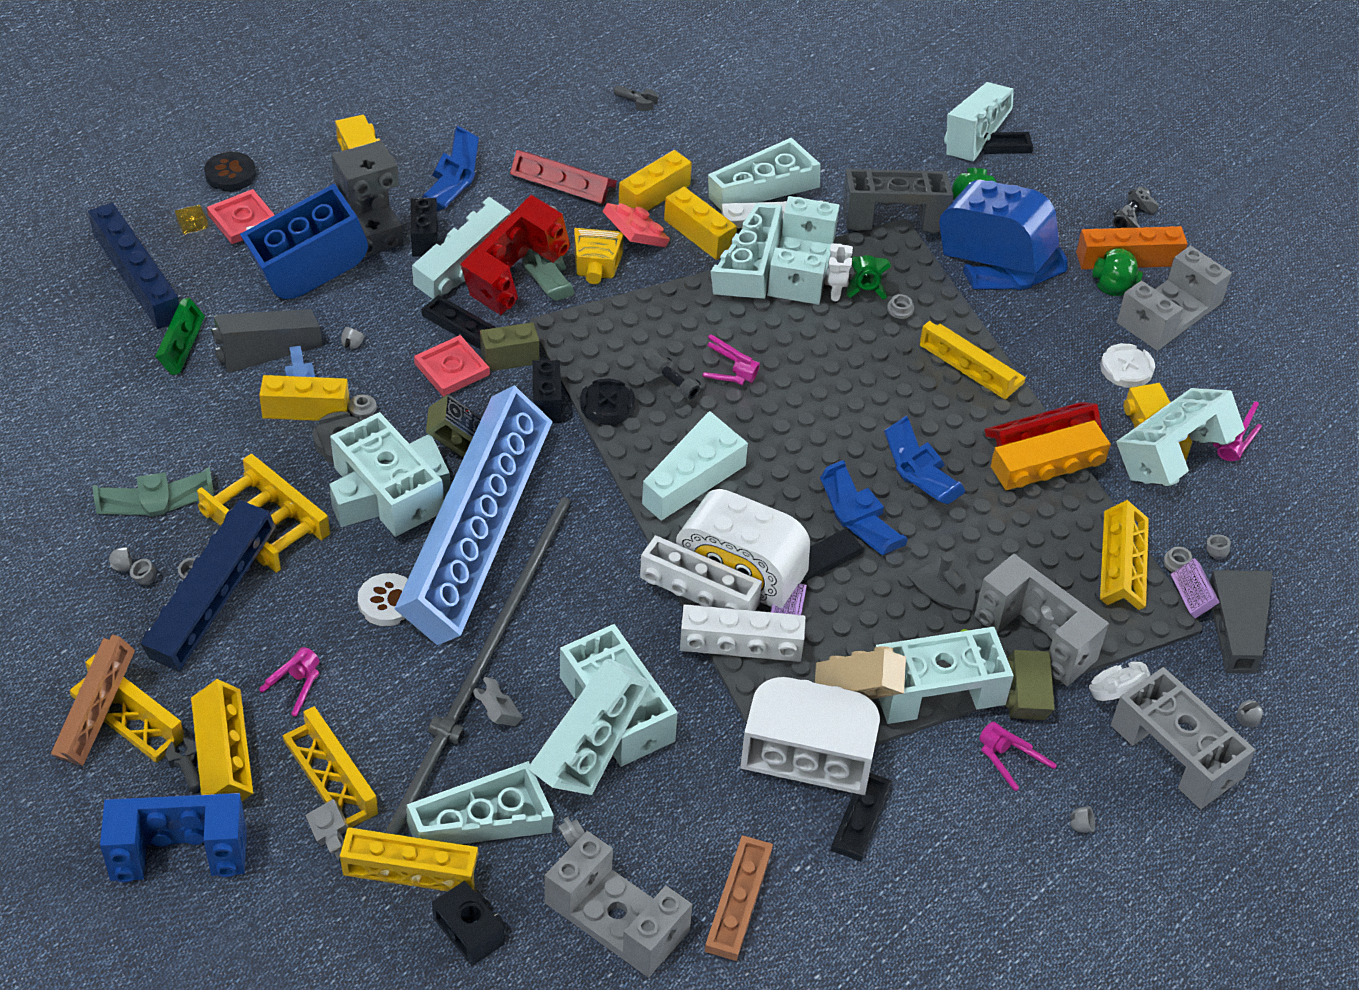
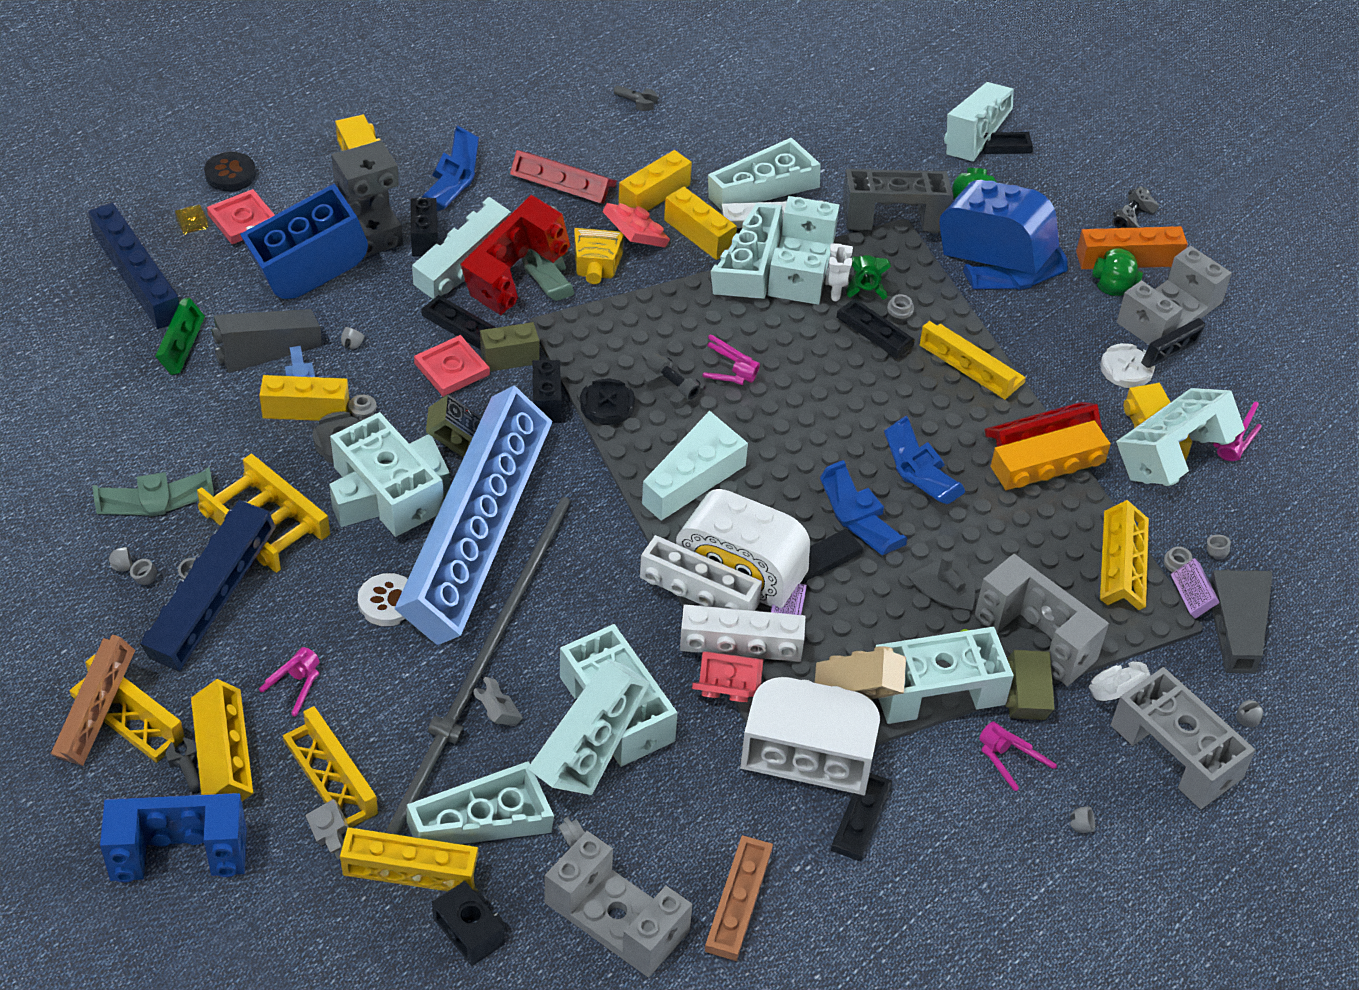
none -> coral bracket [692,651,764,702]
none -> black tile [836,298,915,359]
none -> black tile [1141,318,1206,368]

